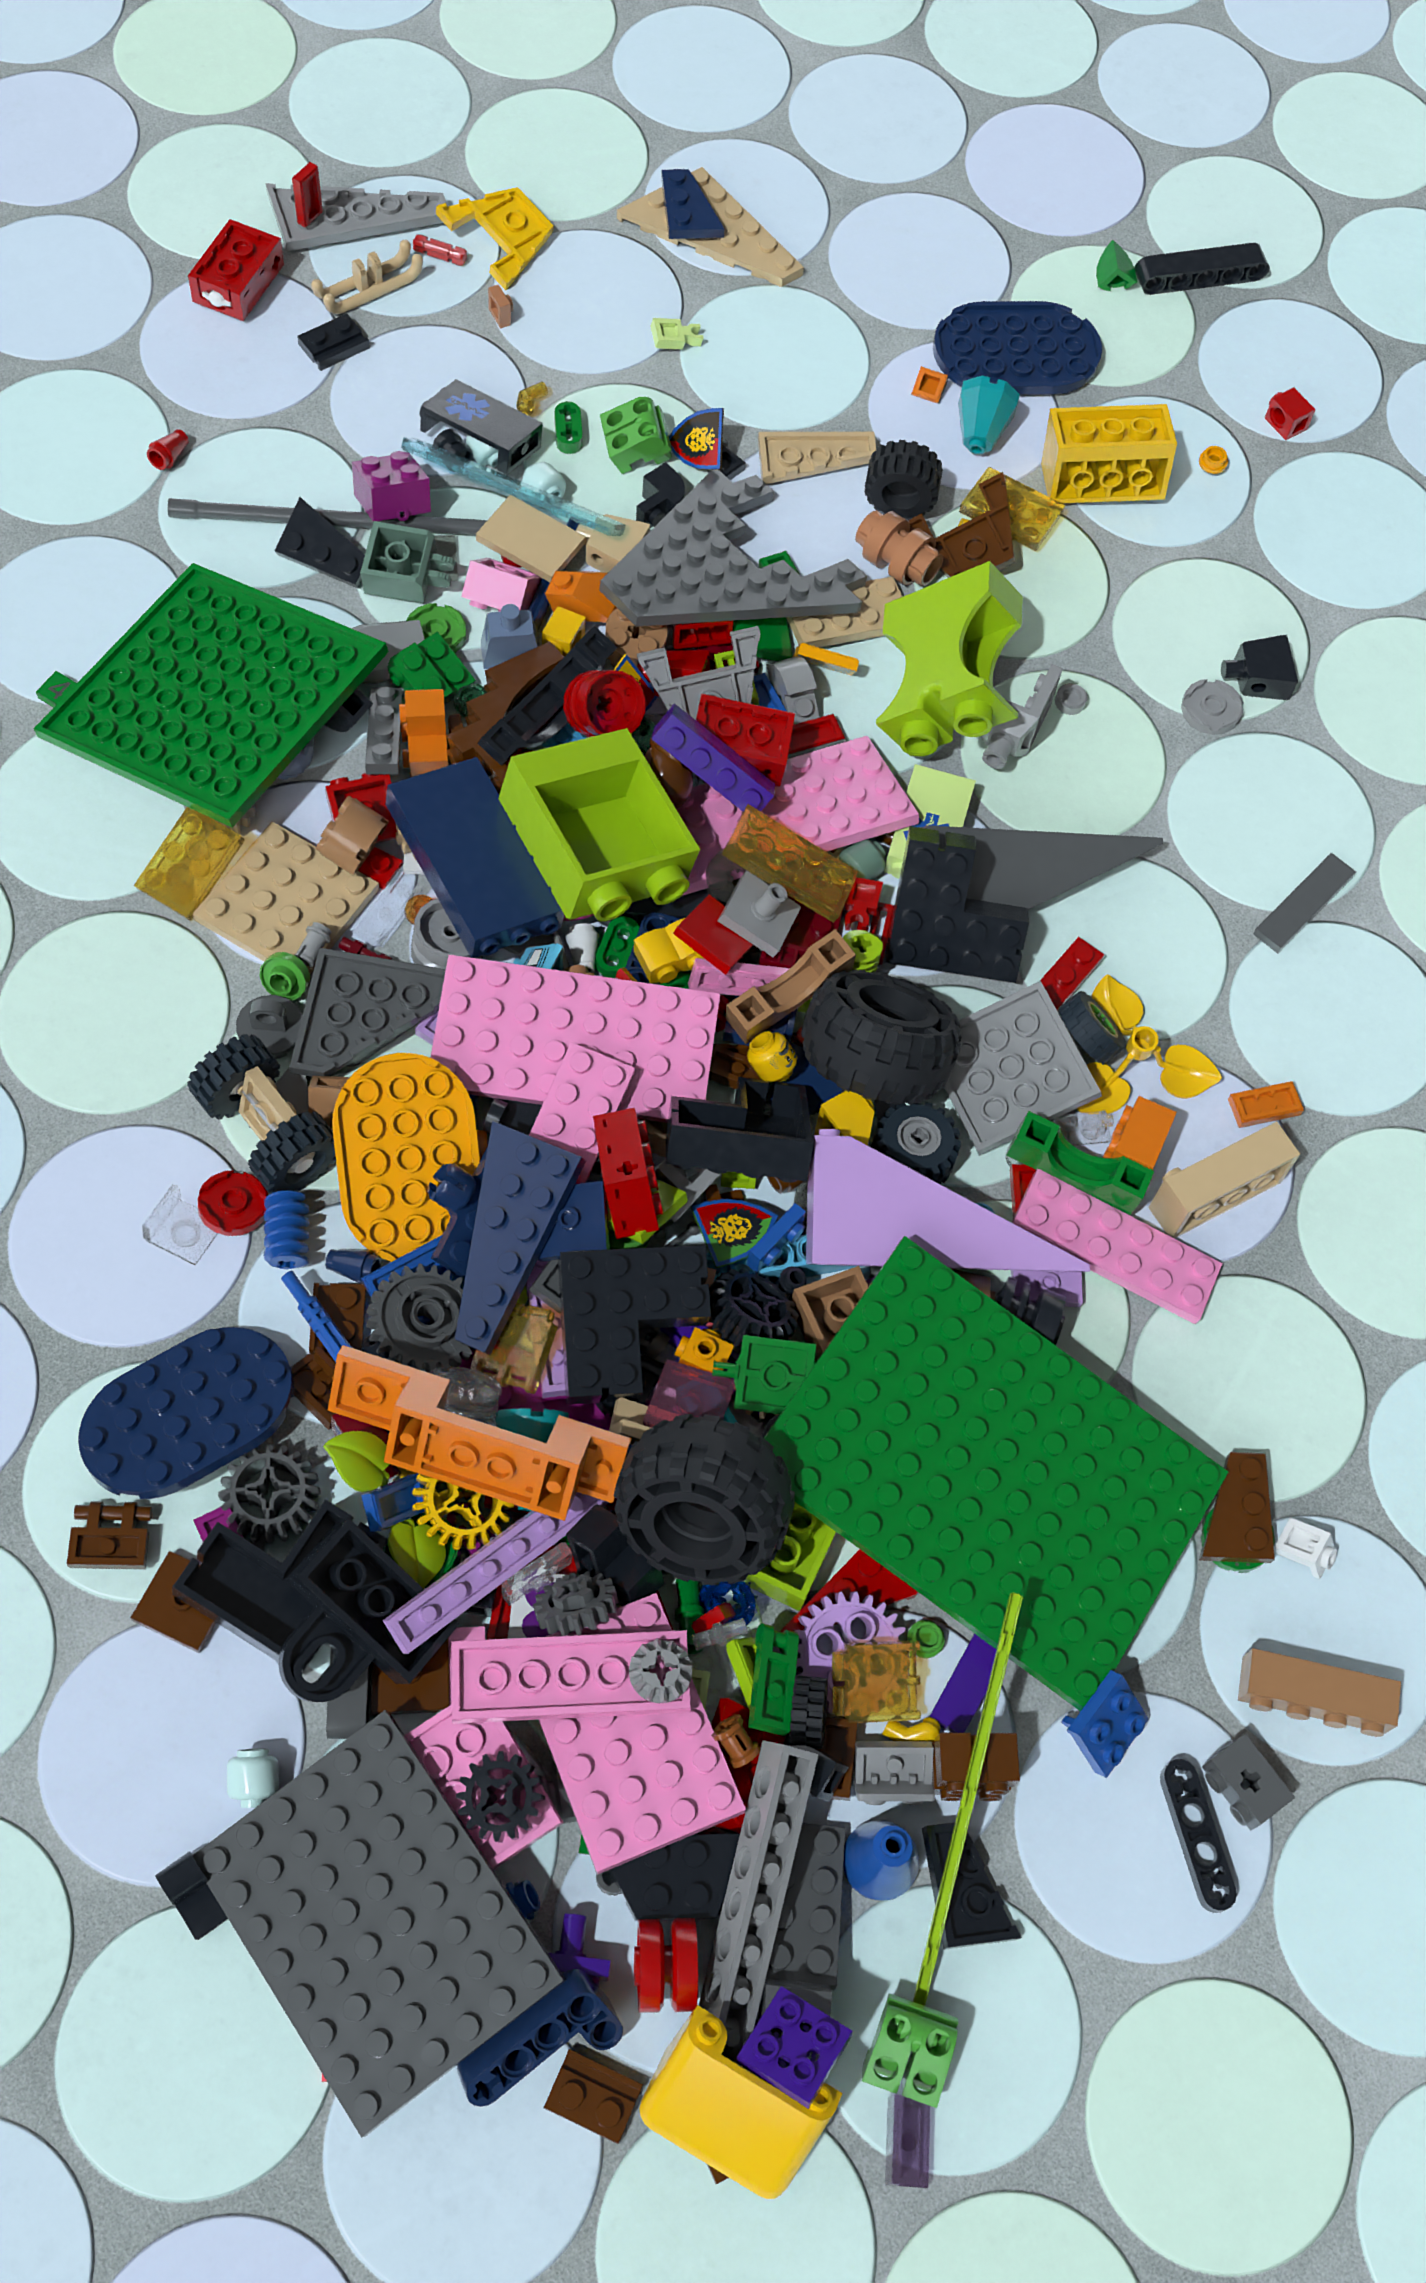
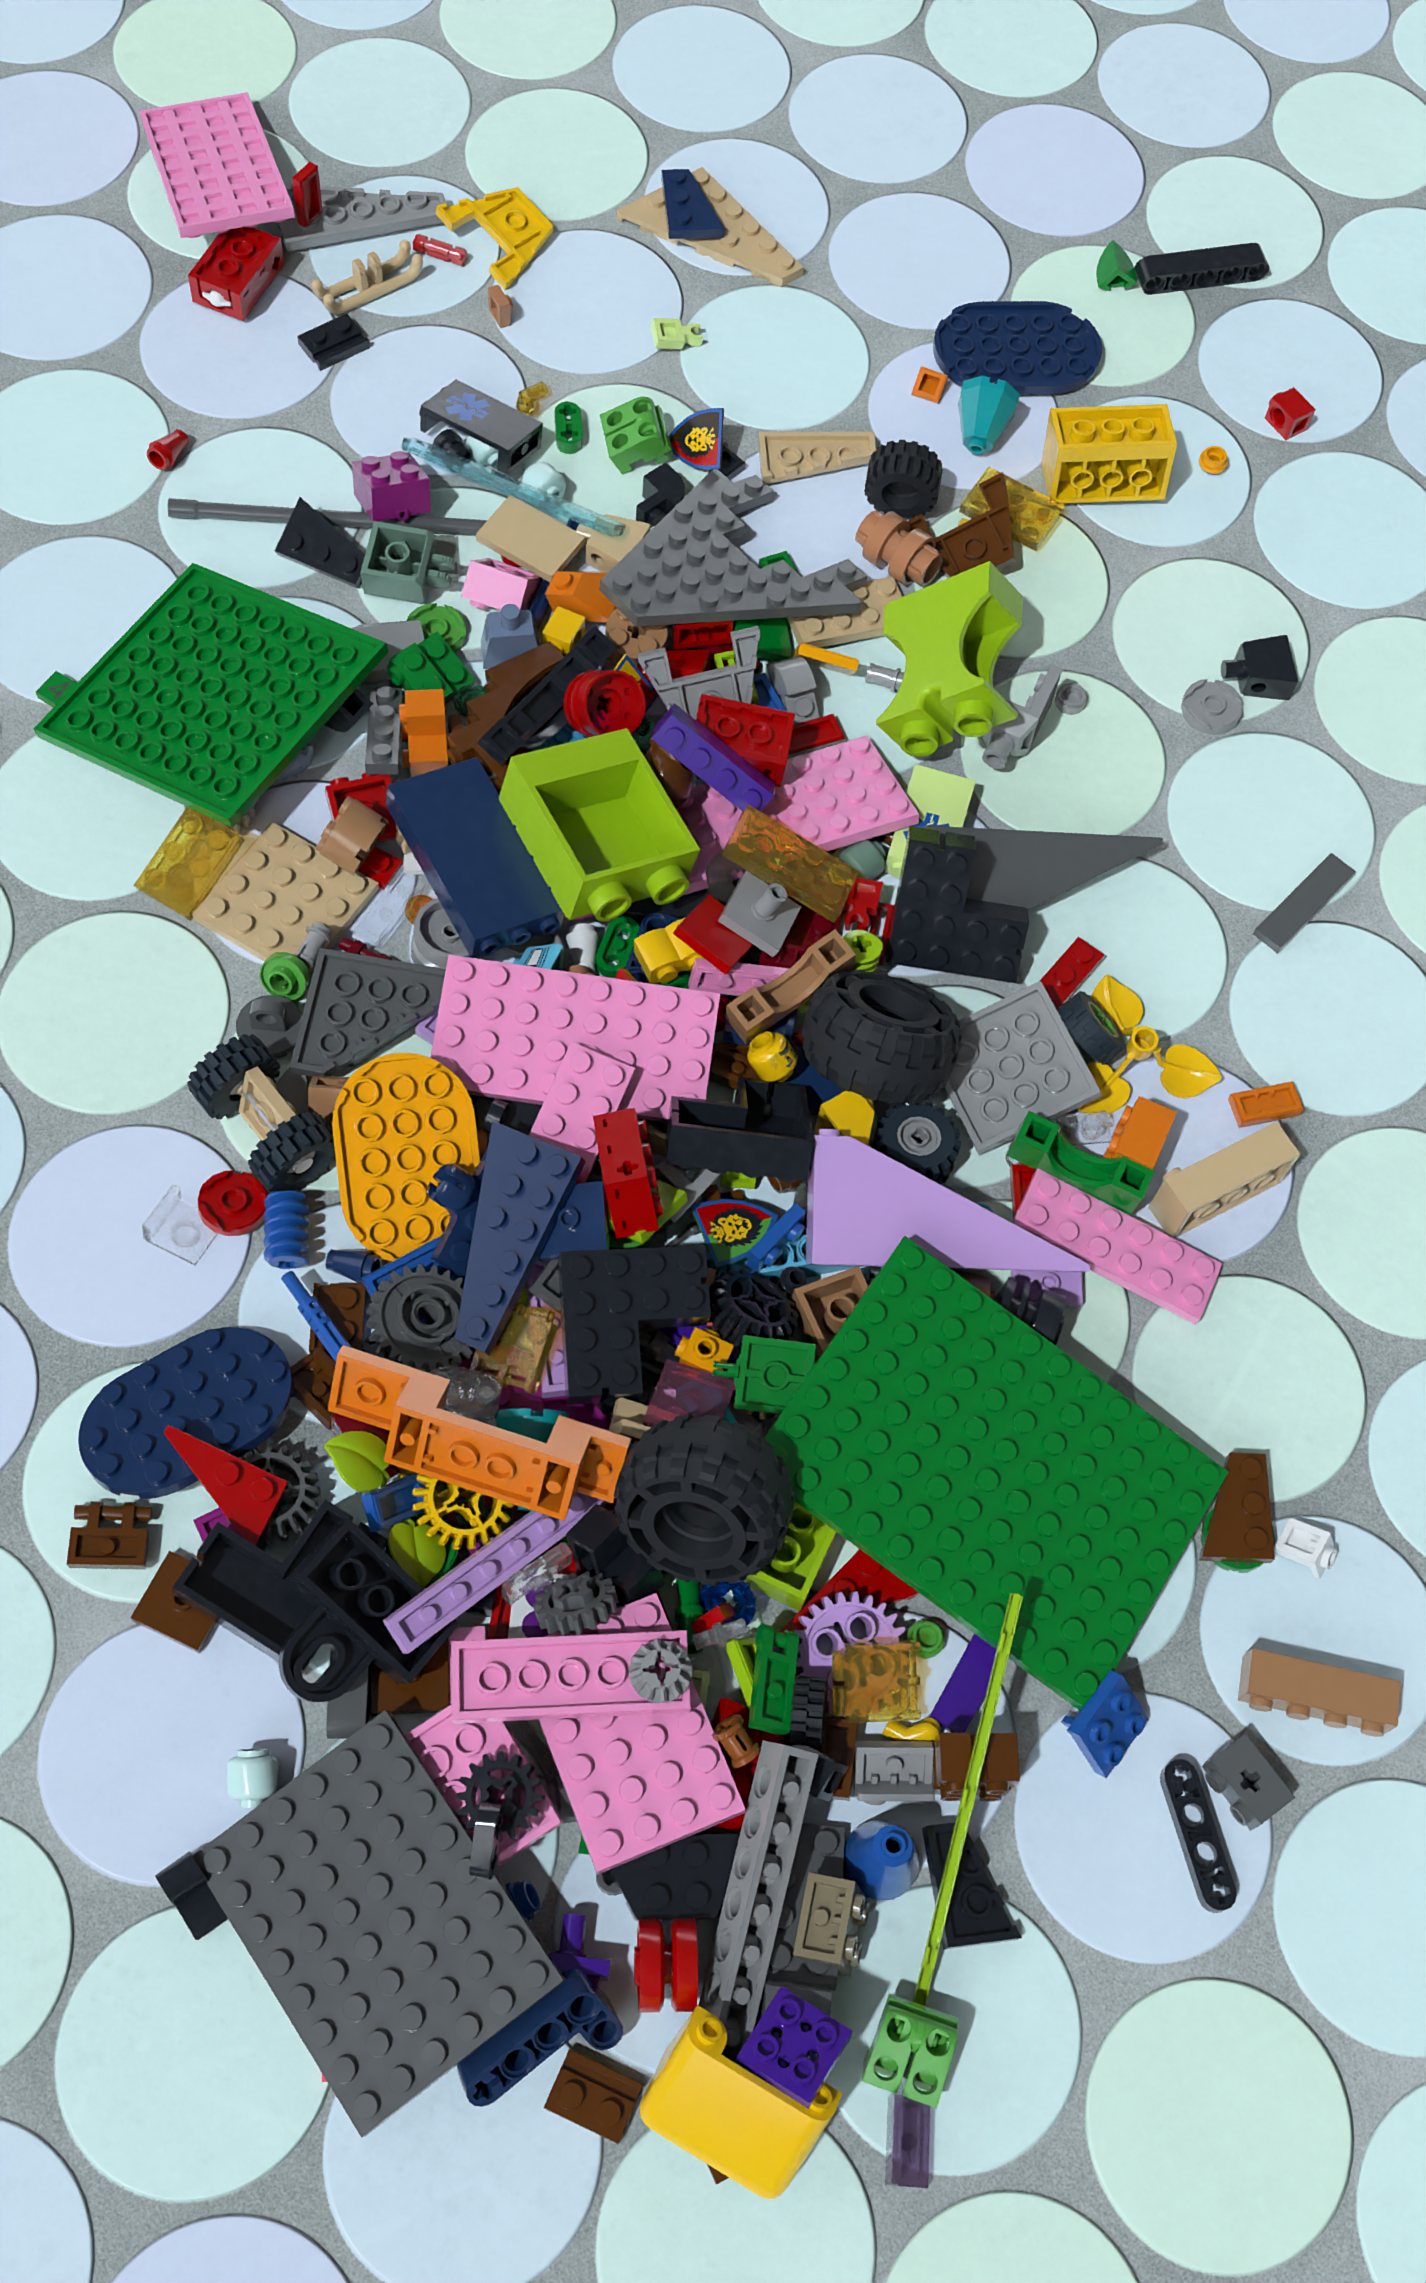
none -> bright pink plate [139,92,295,238]
none -> red wing [164,1425,288,1546]
none -> black beam [469,1801,504,1880]
none -> dark tan bracket [793,1872,869,1976]
none -> light grey pin [865,663,904,692]

